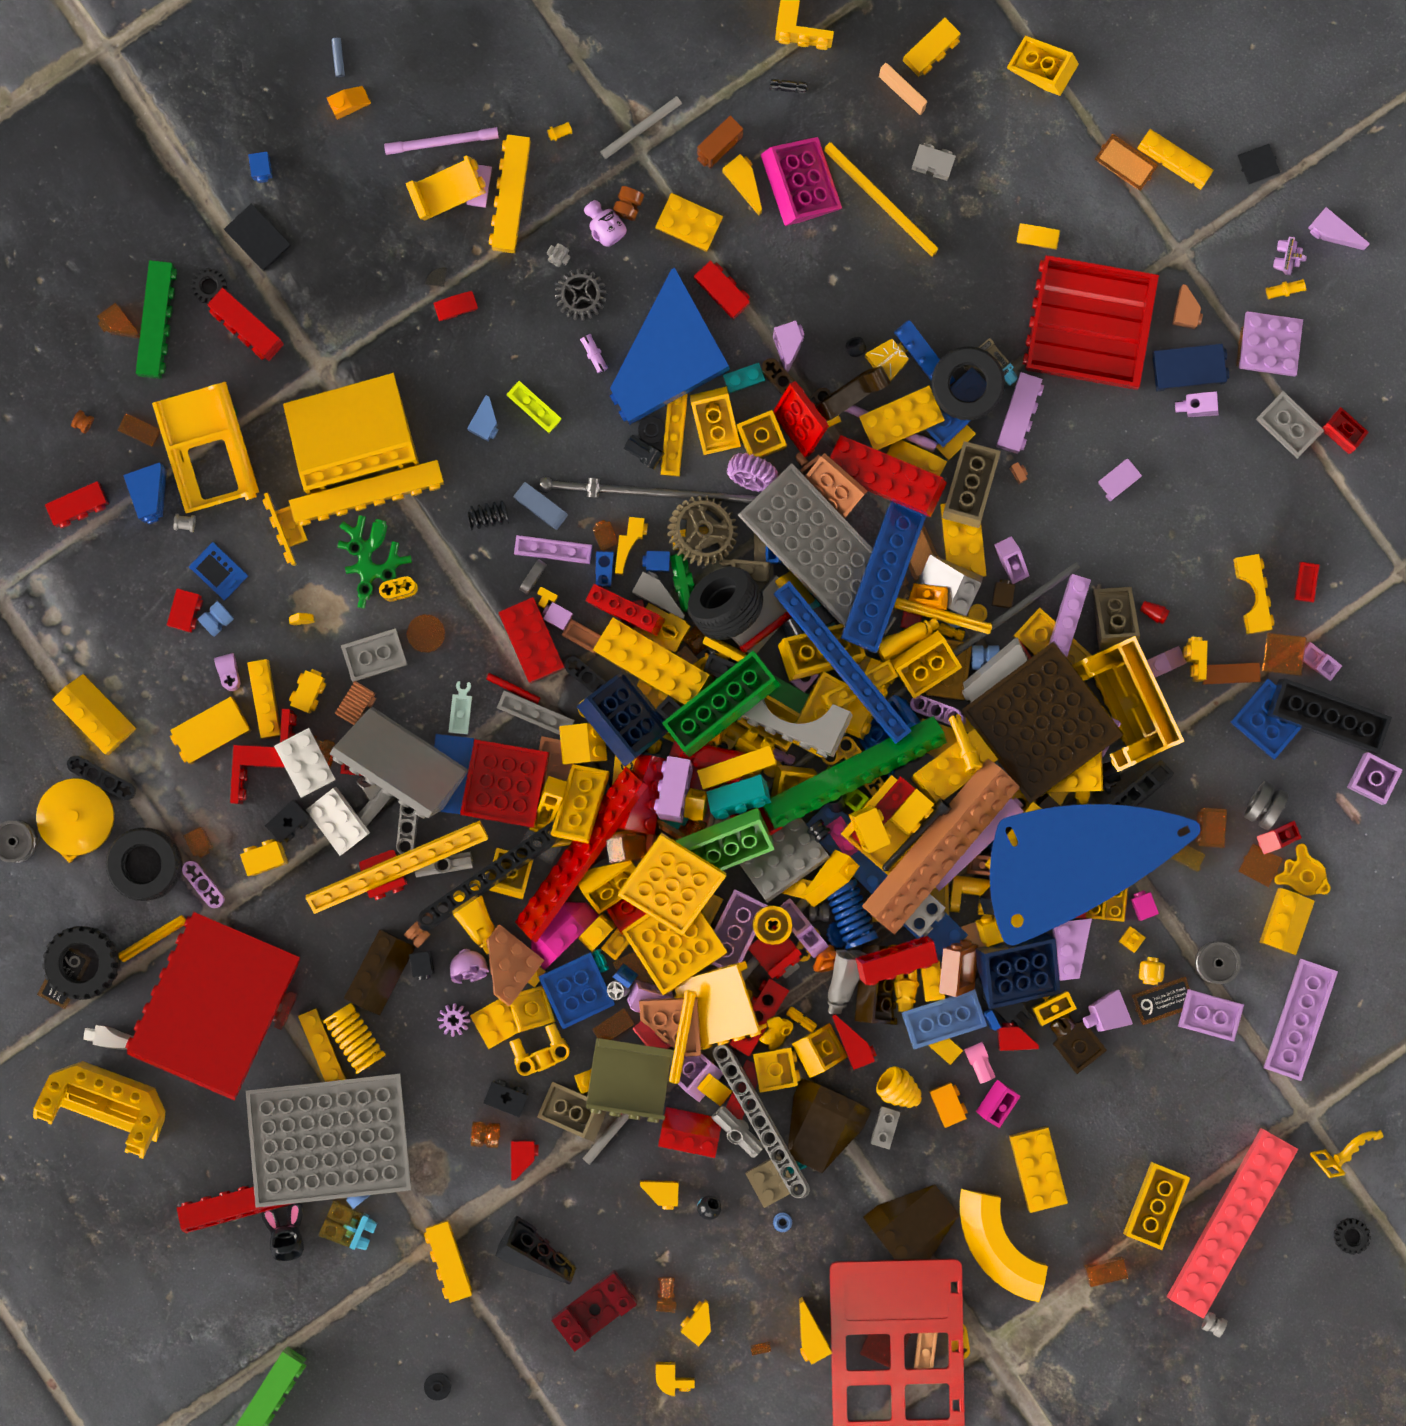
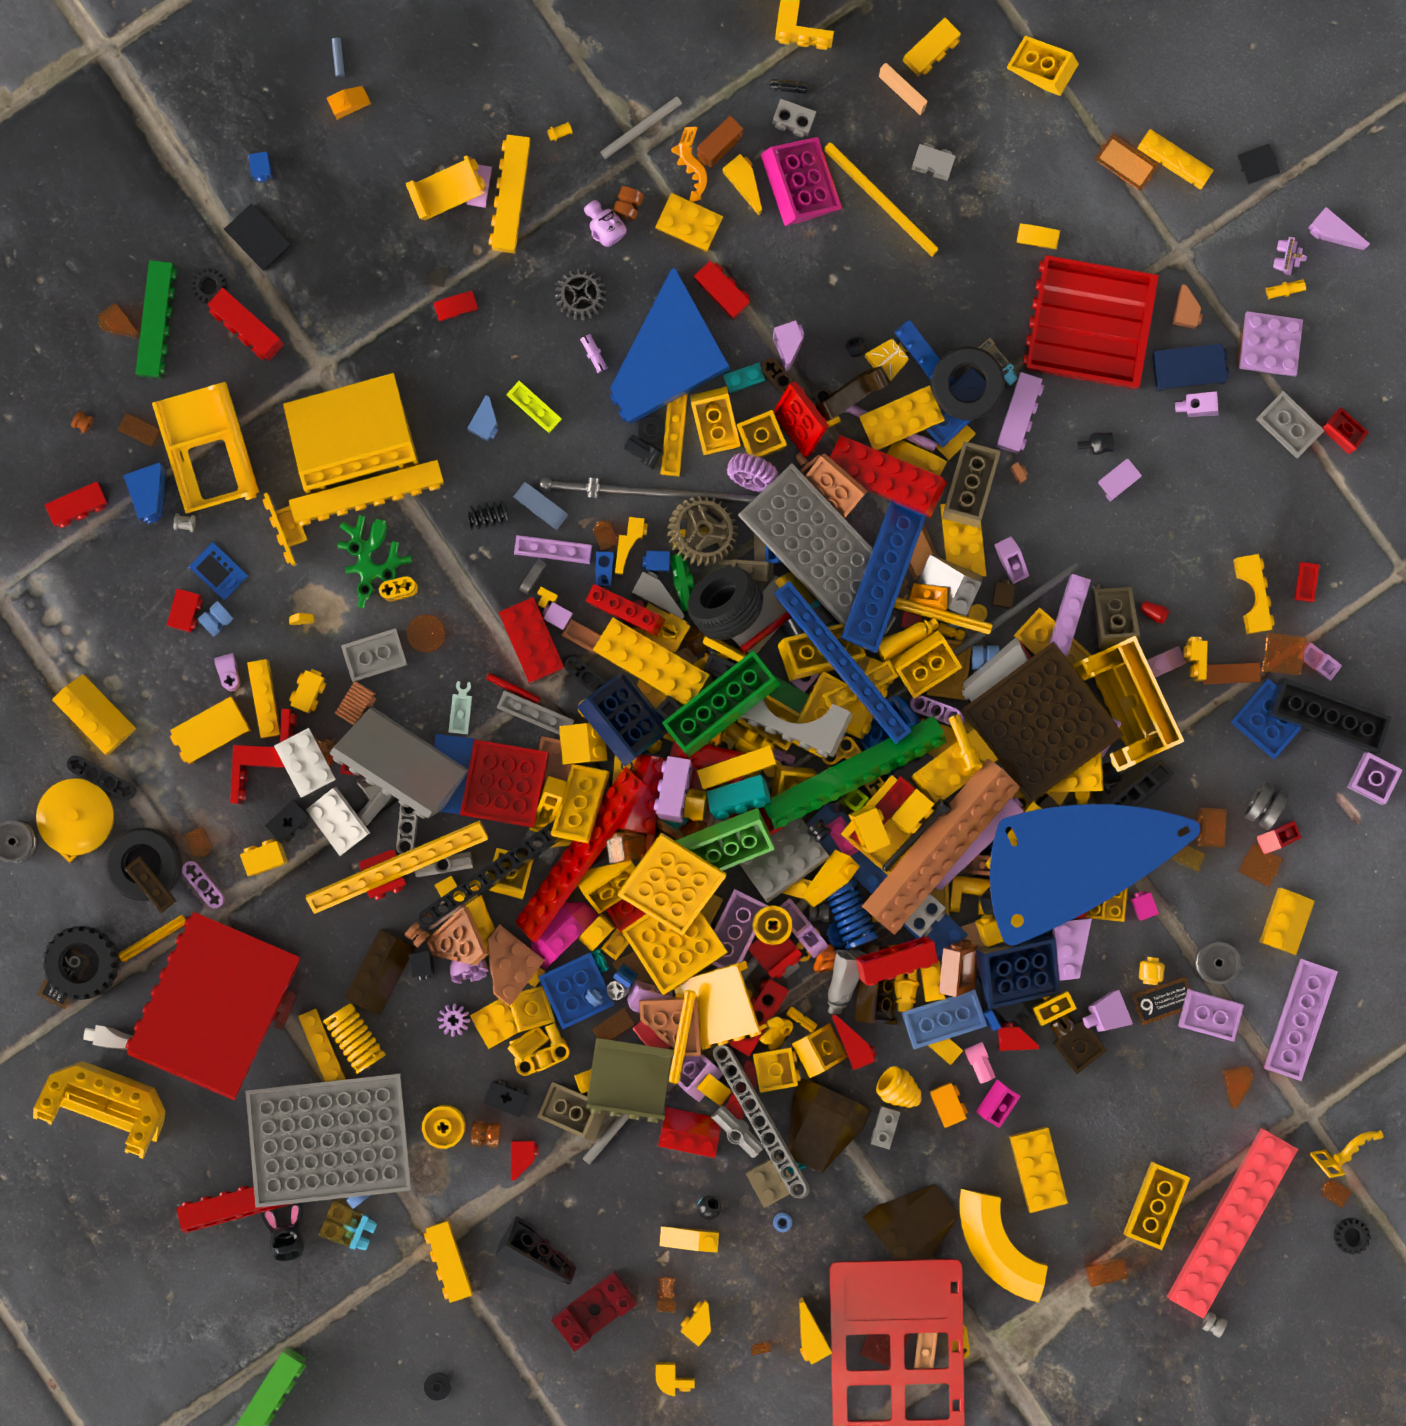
lavender piece [384,127,499,155] -> none
light grey gear [547,243,570,267] -> none
yellow slope [640,1180,679,1210] -> none
yellow tile [1118,926,1146,953] -> none
yellow tile [1274,843,1331,896] -> none
none -> dark brown tile [124,856,177,913]
none -> yellow wheel [422,1105,466,1149]
none -> nougat plate [426,907,488,965]
none -> yellow tile [435,876,457,897]
none -> yellow tile [508,1027,549,1063]
none -> medium blue plate [585,989,603,1007]
none -> yellow slope [660,1226,719,1252]
none -> light orange piece [671,127,707,202]
none -> light grey brick [772,99,816,138]
none -> black piece [1077,432,1114,455]
none -> clear orange slope [1222,1065,1253,1109]
none -> clear orange bracket [1321,1179,1352,1208]

